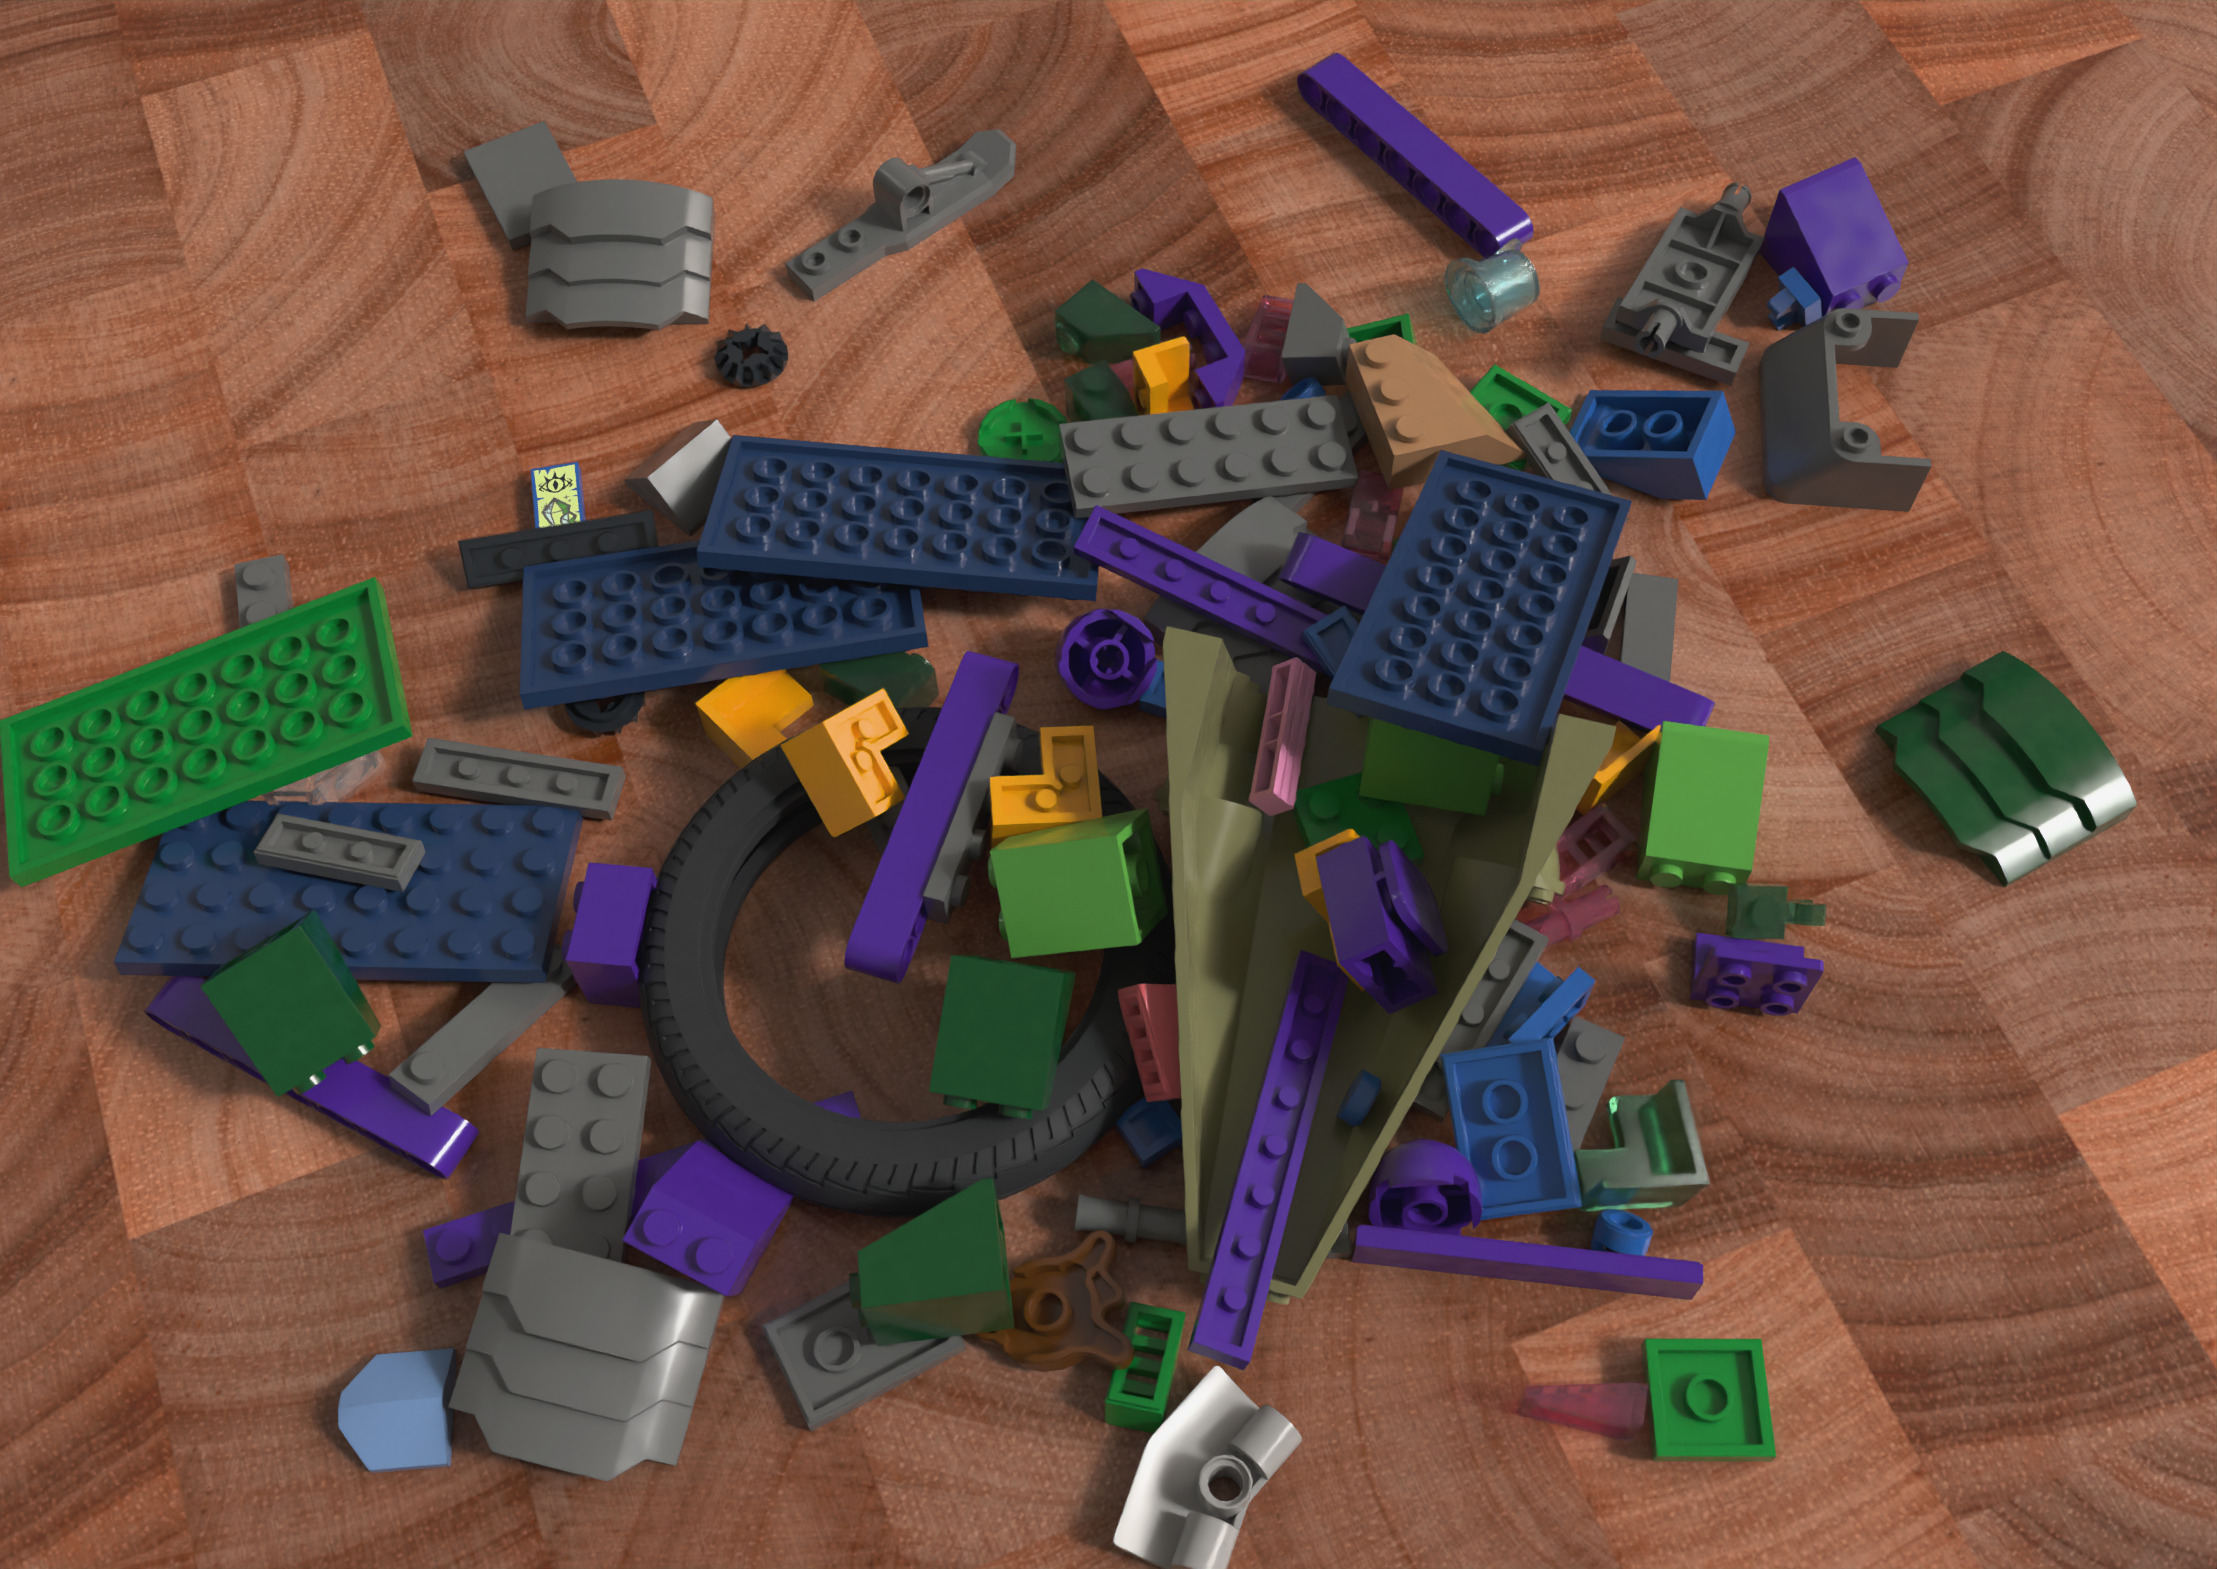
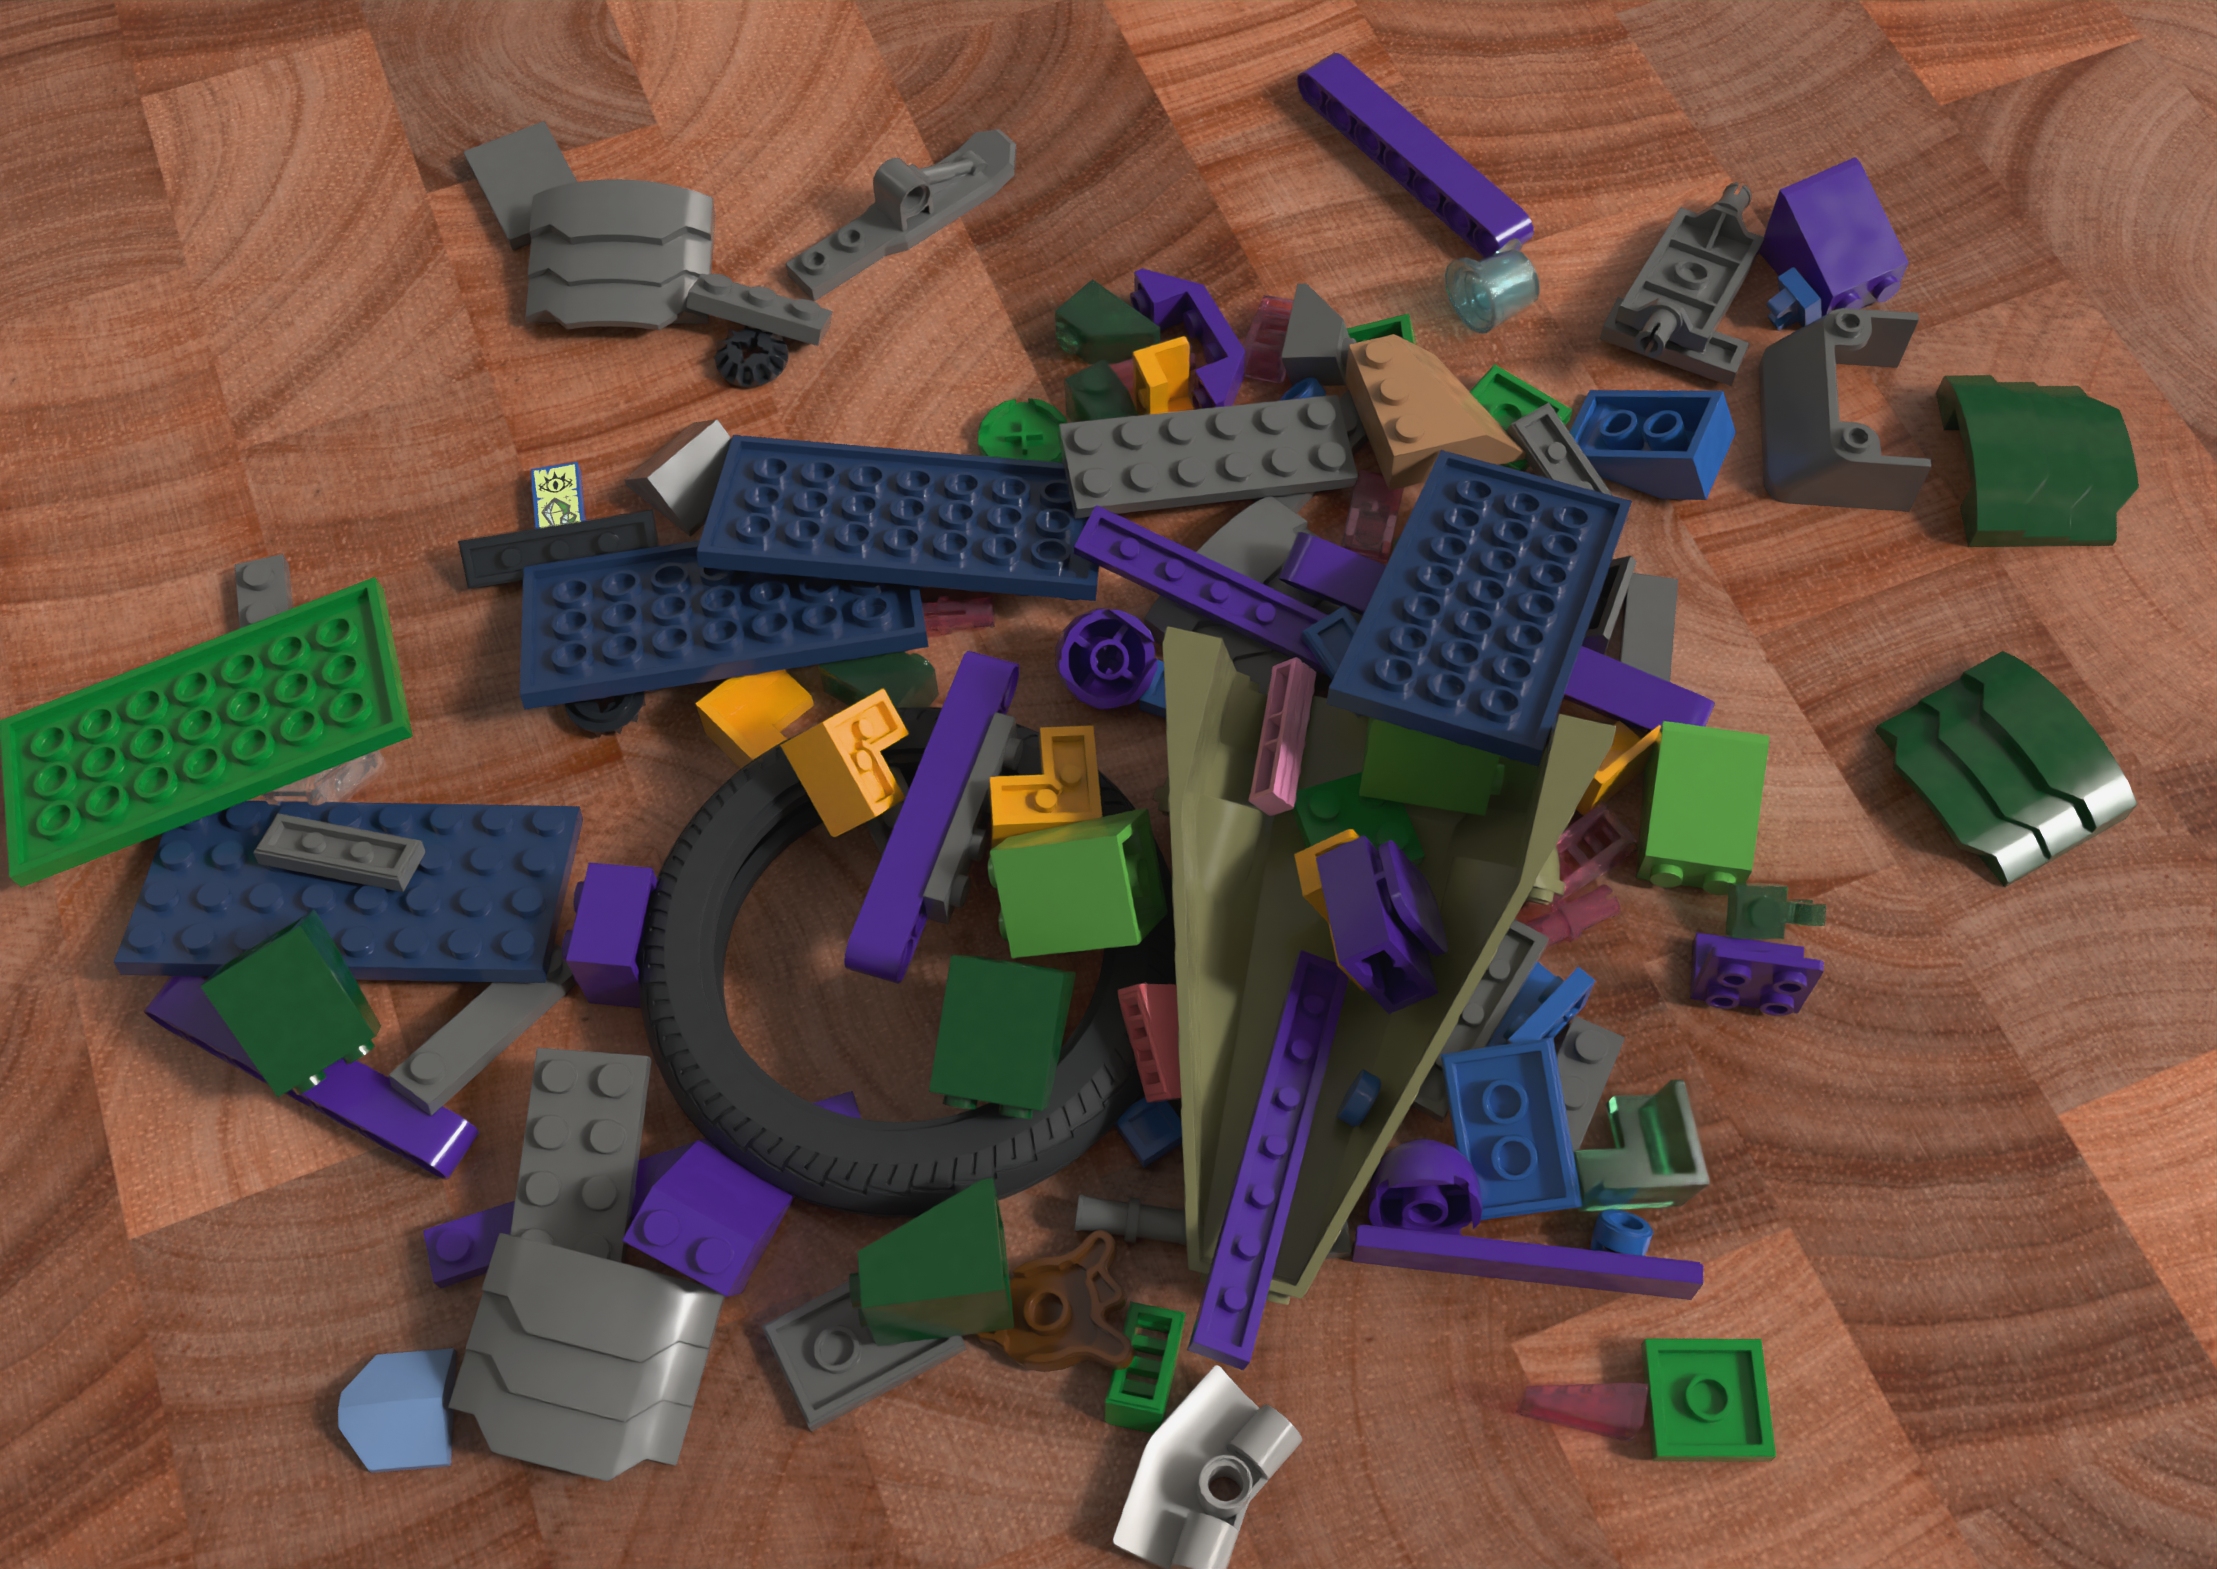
dark grey plate [412,737,626,821] -> none
none -> dark grey plate [686,273,833,346]
none -> clear pink pin [922,596,995,635]
none -> dark green slope [1936,375,2139,547]

